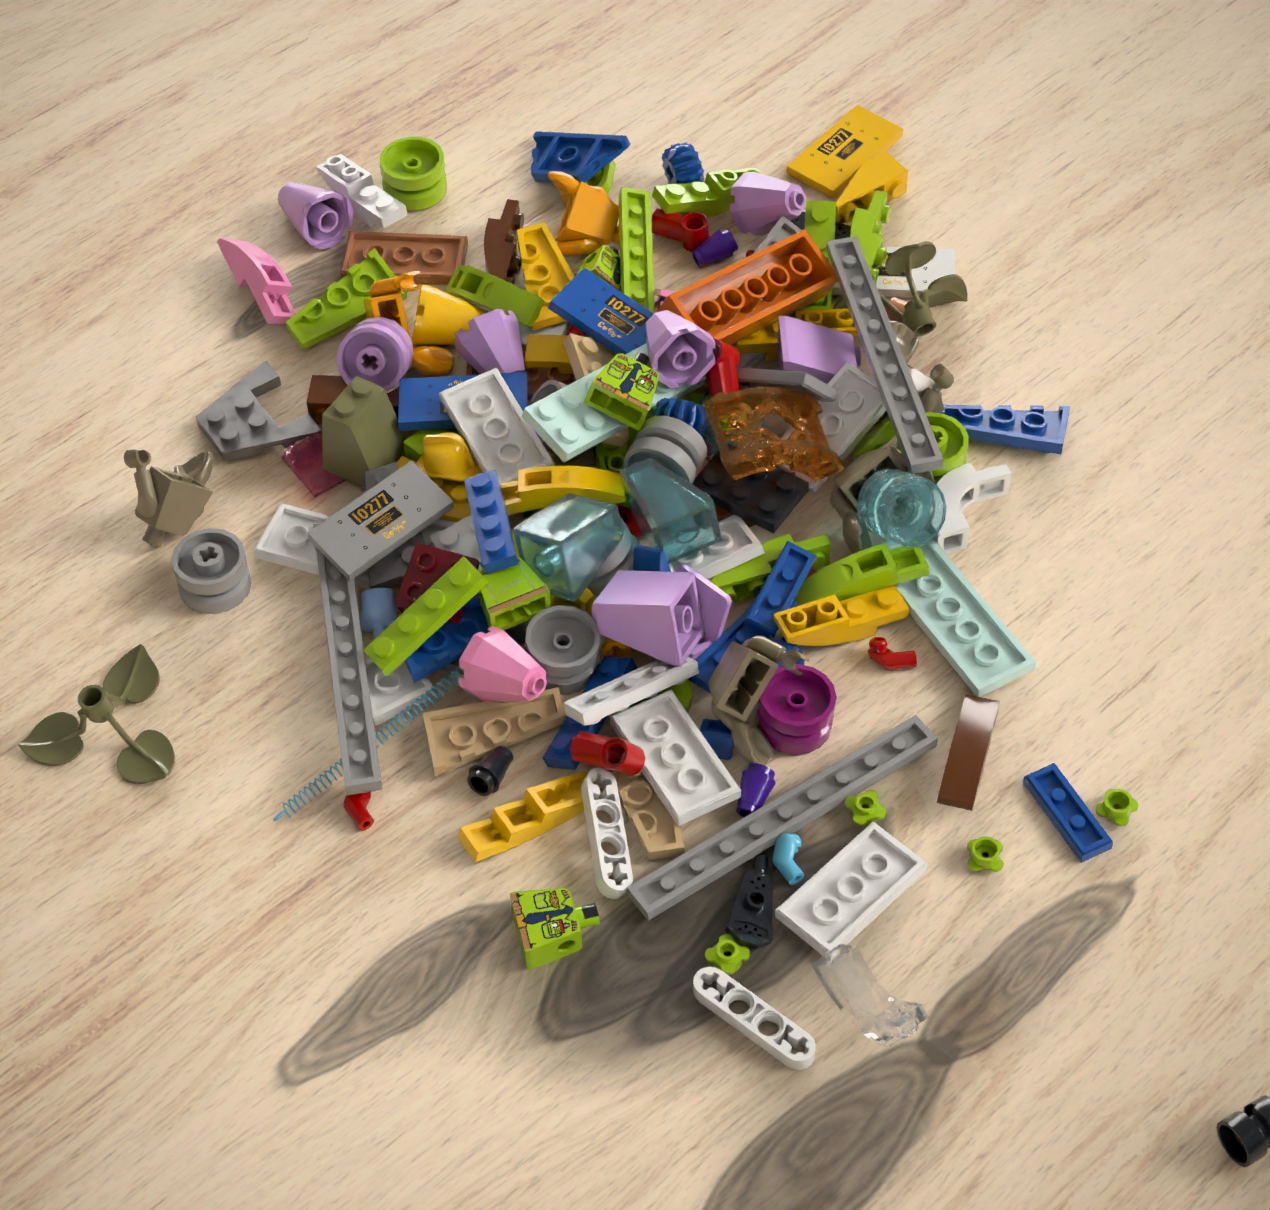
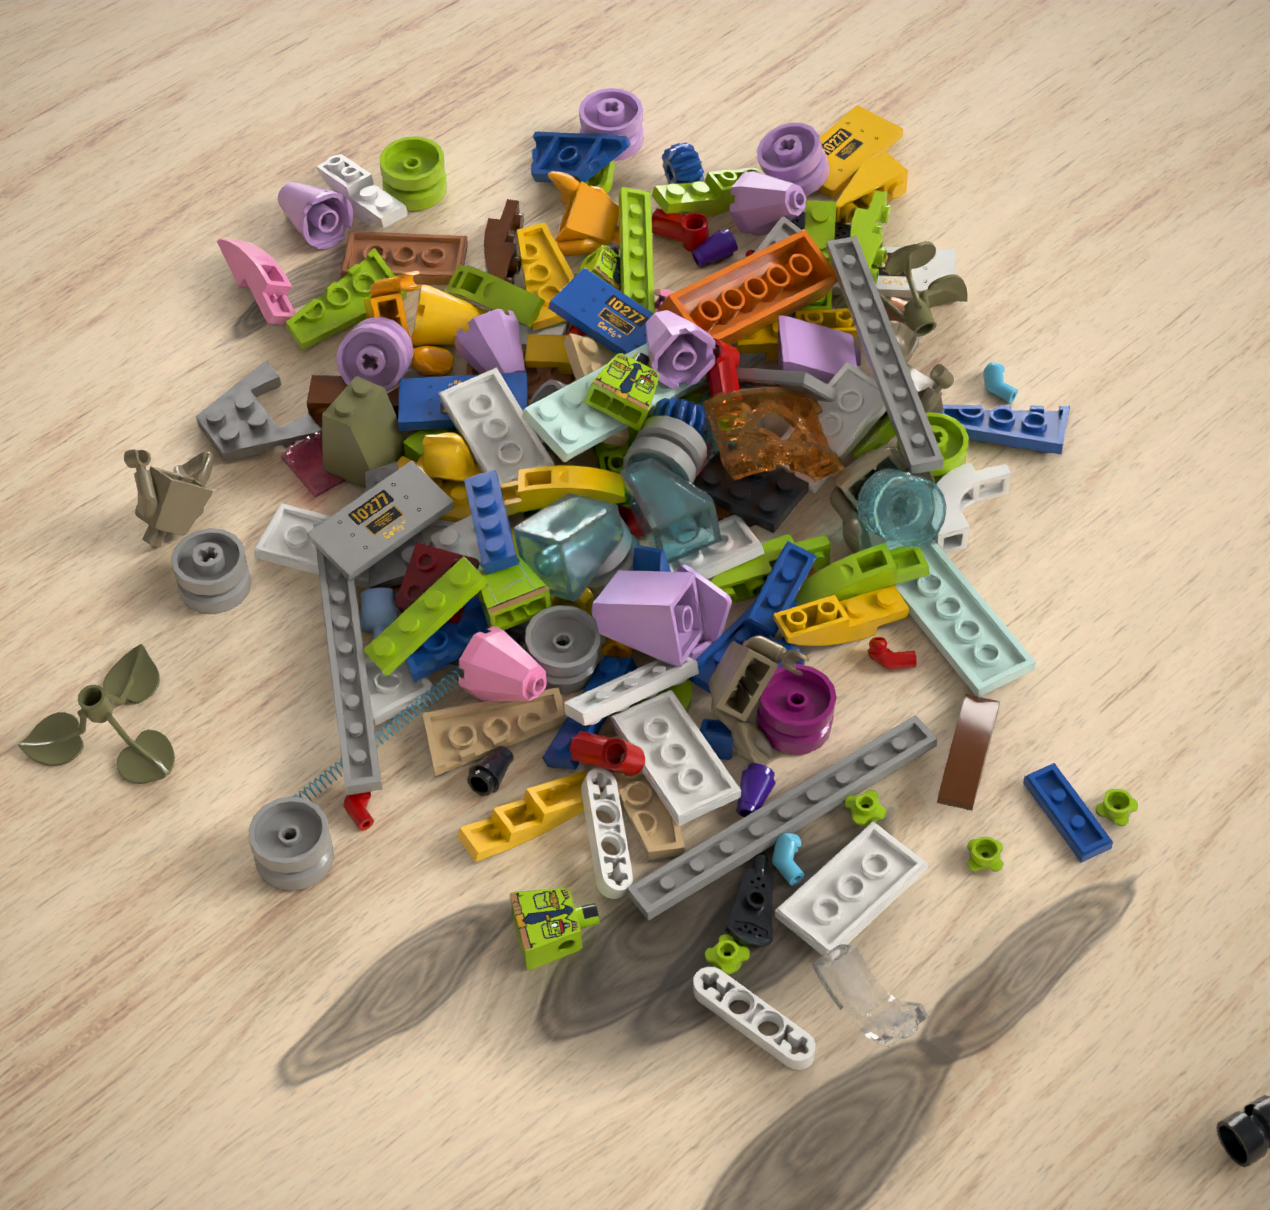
none -> light grey wheel [248,796,334,891]
none -> lavender wheel [579,88,644,161]
none -> lavender wheel [757,123,830,196]
none -> medium azure arm [983,362,1018,403]

